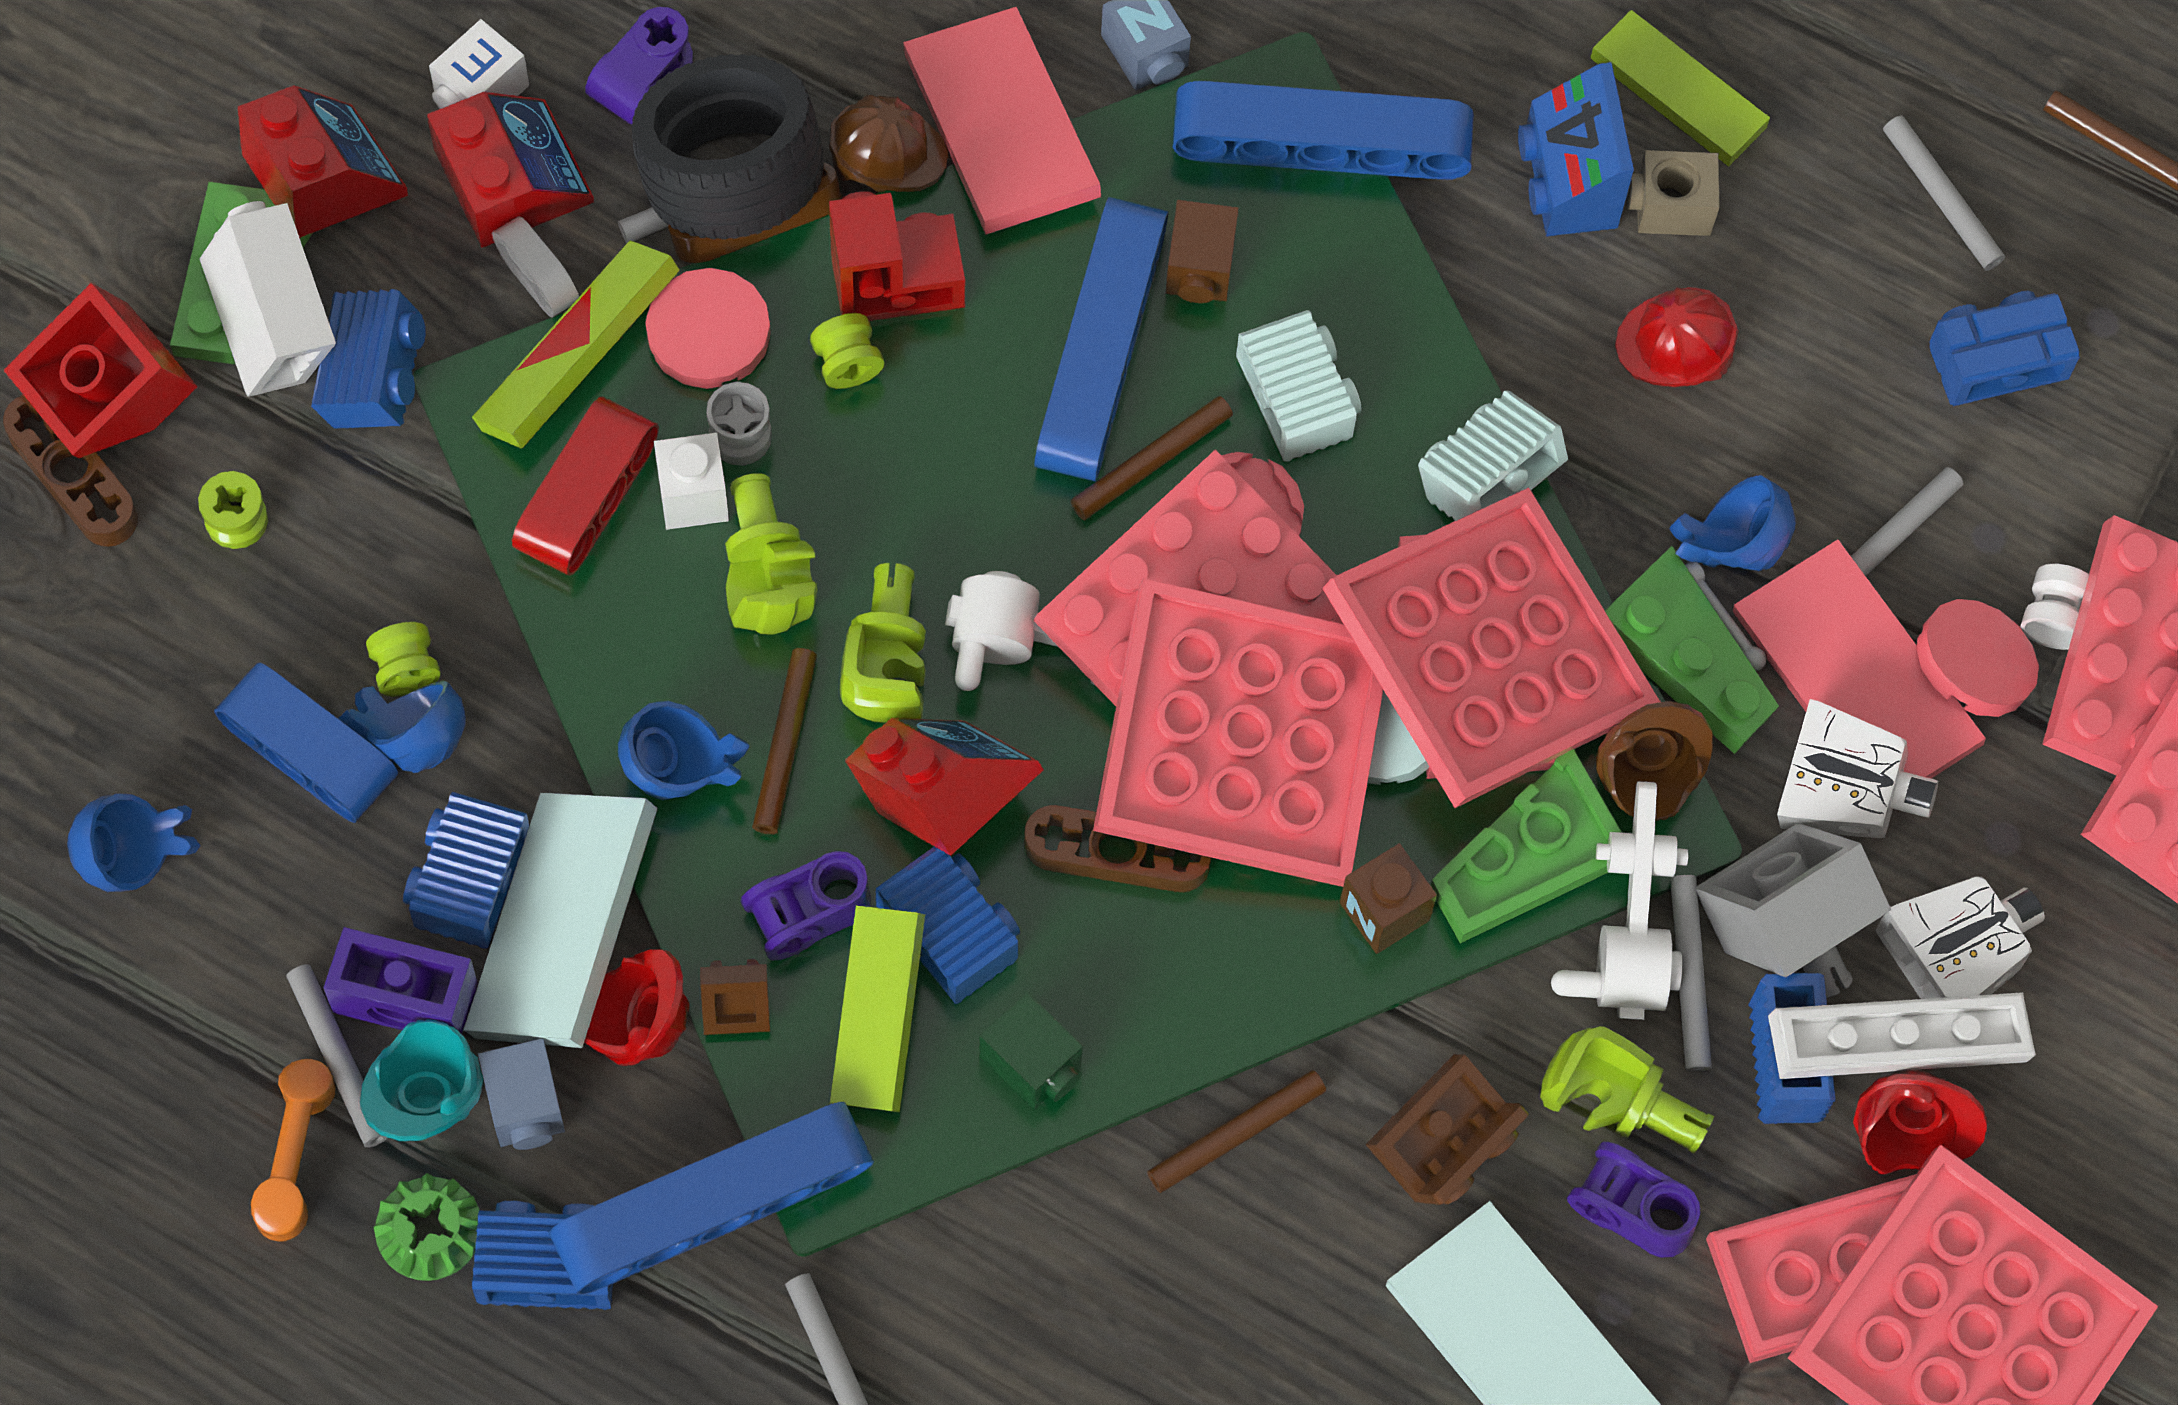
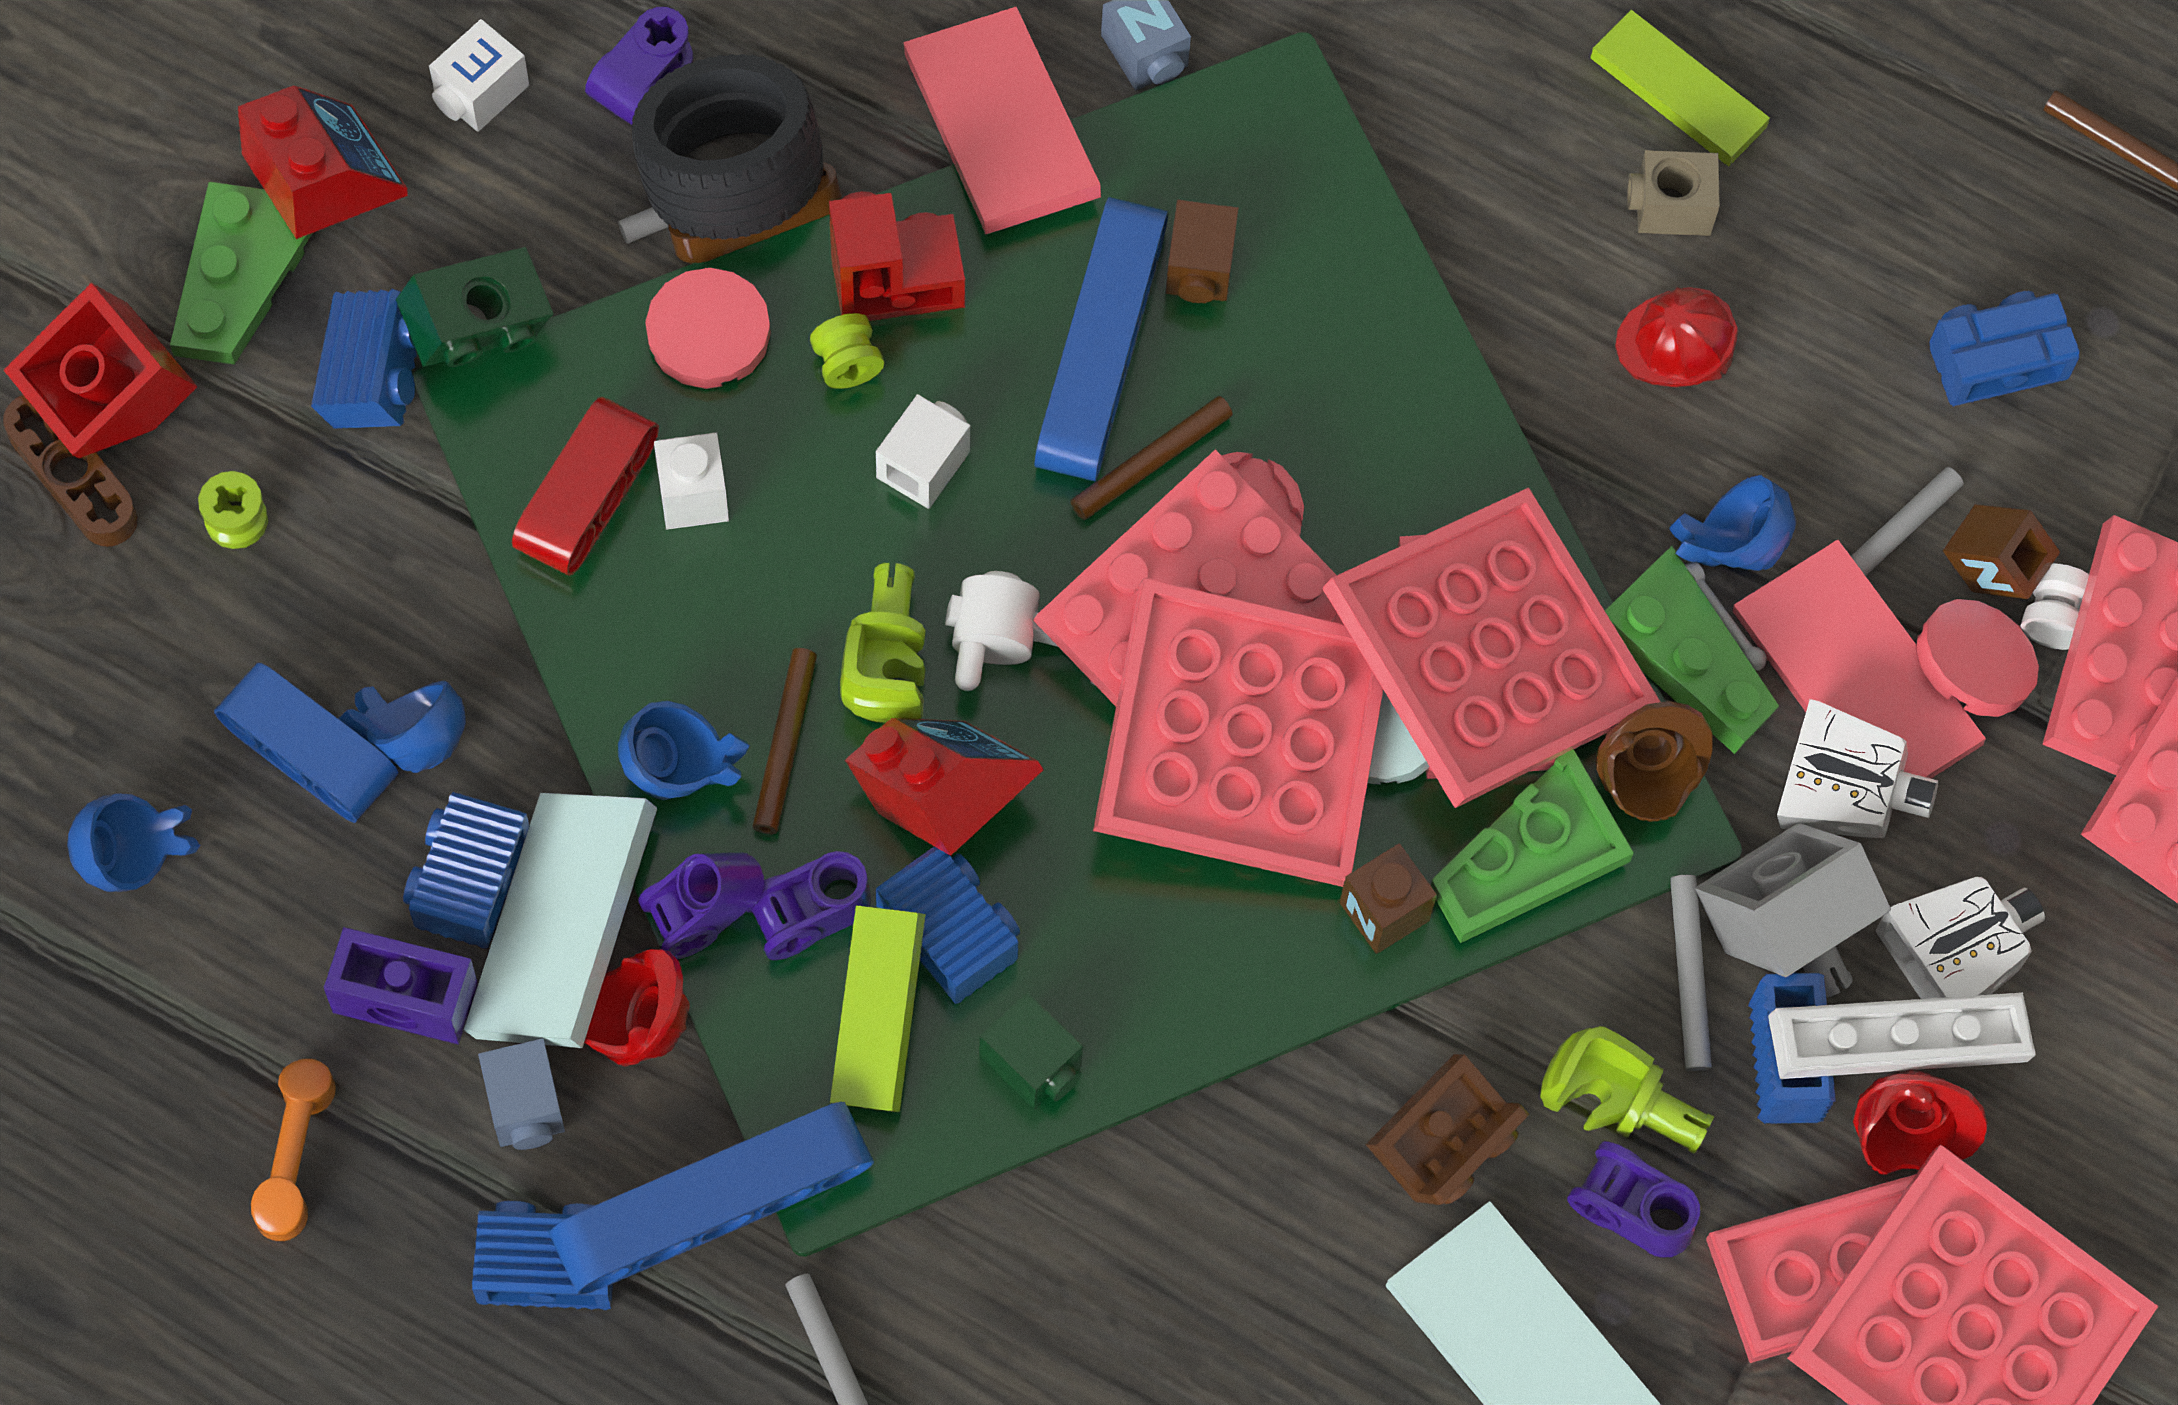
white brick [200,201,336,397] -> none
light grey piece [286,964,388,1147] -> none
teal piece [360,1019,484,1141] -> none
lime wheel [366,622,440,697] -> none
bright green gear [374,1173,480,1281] -> none
red slope [427,92,594,248] -> none
lime tile [472,240,679,448] -> none
light grey beam [492,216,579,318] -> none
reddish brown tile [700,959,770,1035] -> none
light grey wheel [706,382,772,466] -> none
lime piece [725,474,818,634] -> none
reddish brown piece [829,95,948,192] -> none
reddish brown beam [1024,805,1211,892] -> none
reddish brown piece [1147,1070,1326,1193] -> none
blue beam [1173,81,1474,180] -> none
light aqua brick [1236,310,1361,461] -> none
light aqua brick [1418,391,1568,521] -> none
blue slope [1518,62,1634,236] -> none
white piece [1551,781,1688,1020] -> none
light grey piece [1883,115,2005,271] -> none
none -> dark green brick [396,247,554,367]
none -> dark purple piece [638,852,764,959]
none -> white brick [876,394,970,509]
none -> reddish brown brick [1943,504,2060,599]

